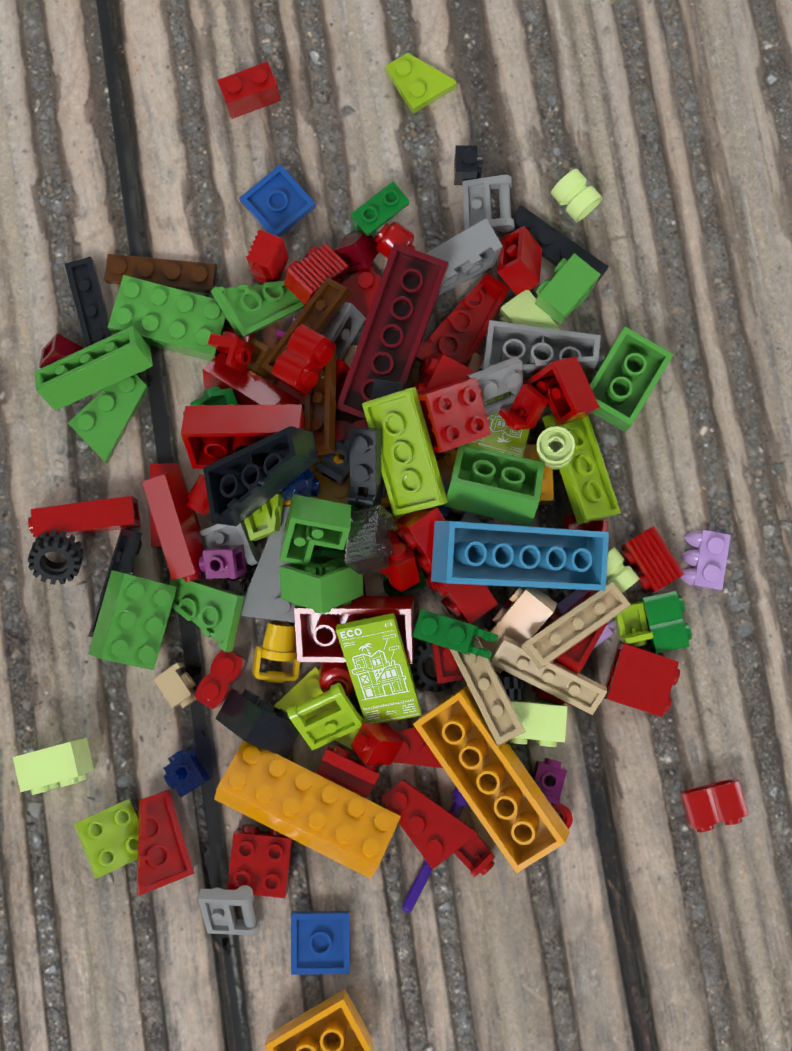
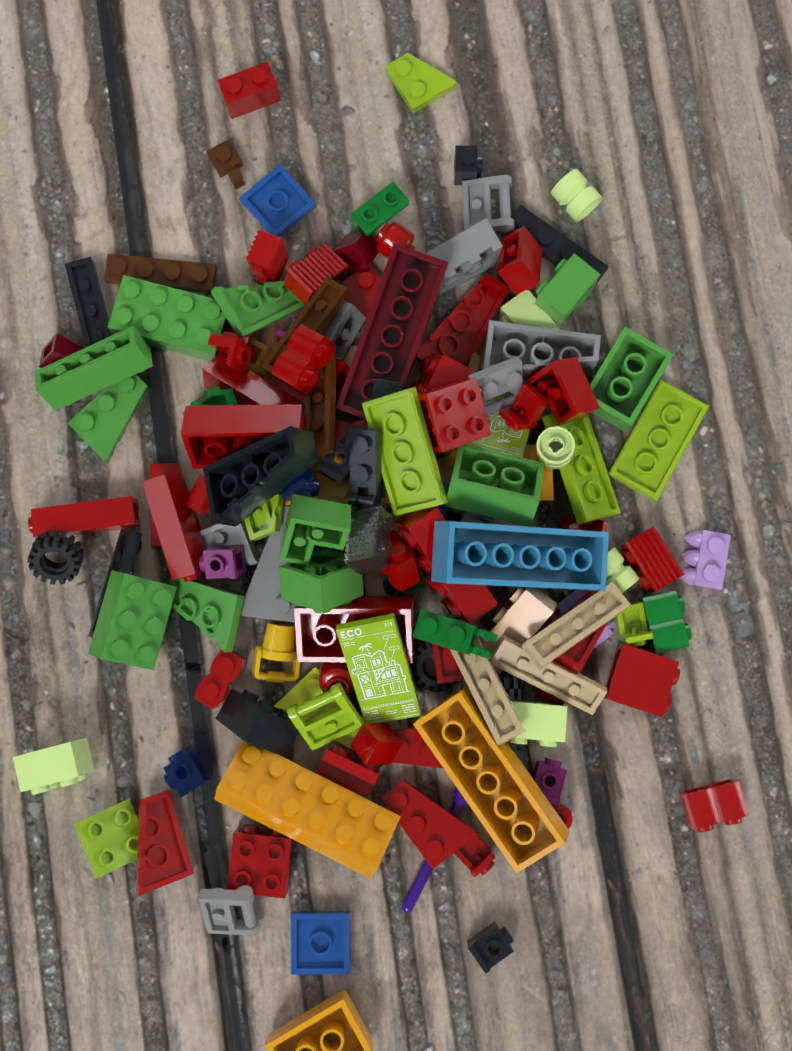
tan brick [153,663,196,708] -> none
none -> reddish brown plate [206,139,246,190]
none -> black brick [467,921,514,974]
none -> lime tile [608,379,709,502]

